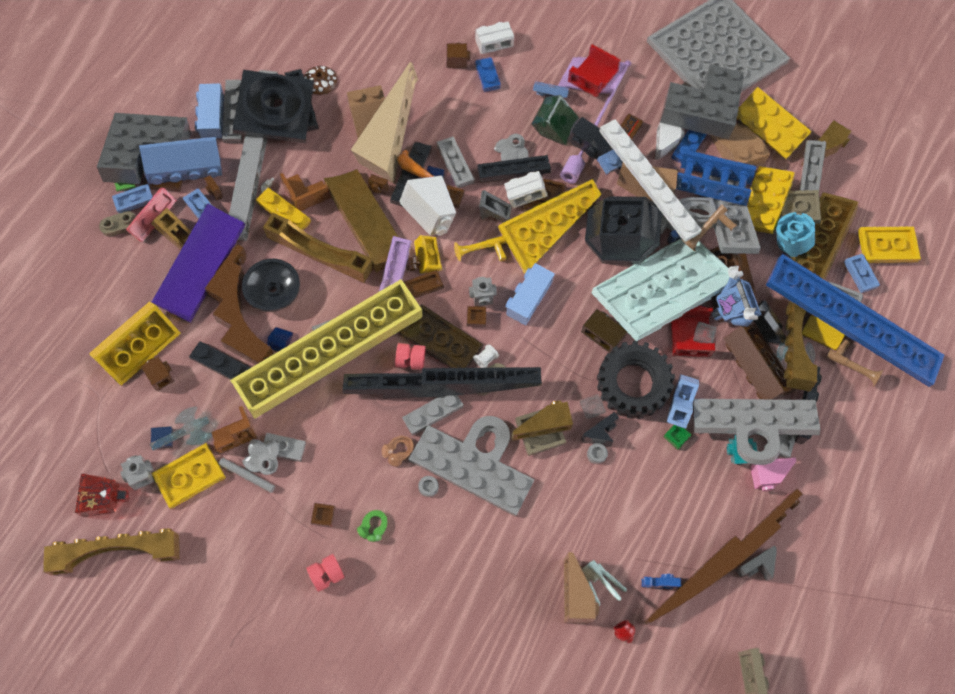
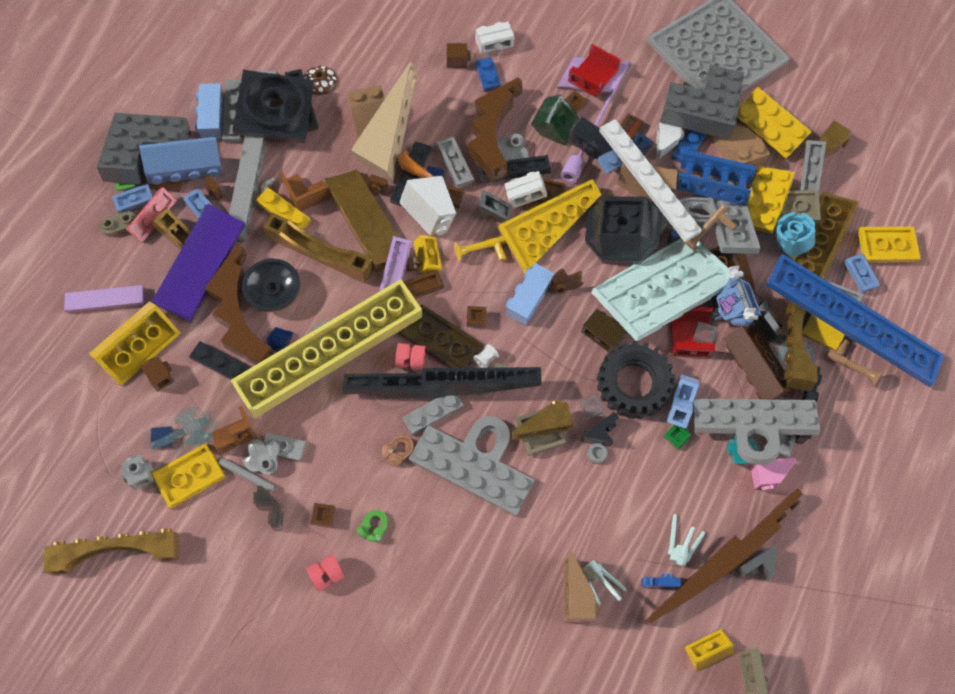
clear red torso [75,474,129,517] -> none
light grey tile [418,476,439,497] -> none
light grey brick [469,277,497,306] -> none
medium blue plate [533,81,569,99] -> none
red plate [614,620,635,643] -> none
none -> lavender tile [64,285,144,313]
none -> clear smoke slope [253,486,284,531]
none -> reddish brown arch [468,77,523,181]
none -> reddish brown plate [550,268,583,294]
none -> reddish brown plate [563,91,588,115]
none -> dark blue tile [633,133,654,155]
none -> light aqua plant [667,514,705,566]
none -> yellow slope [685,629,734,671]

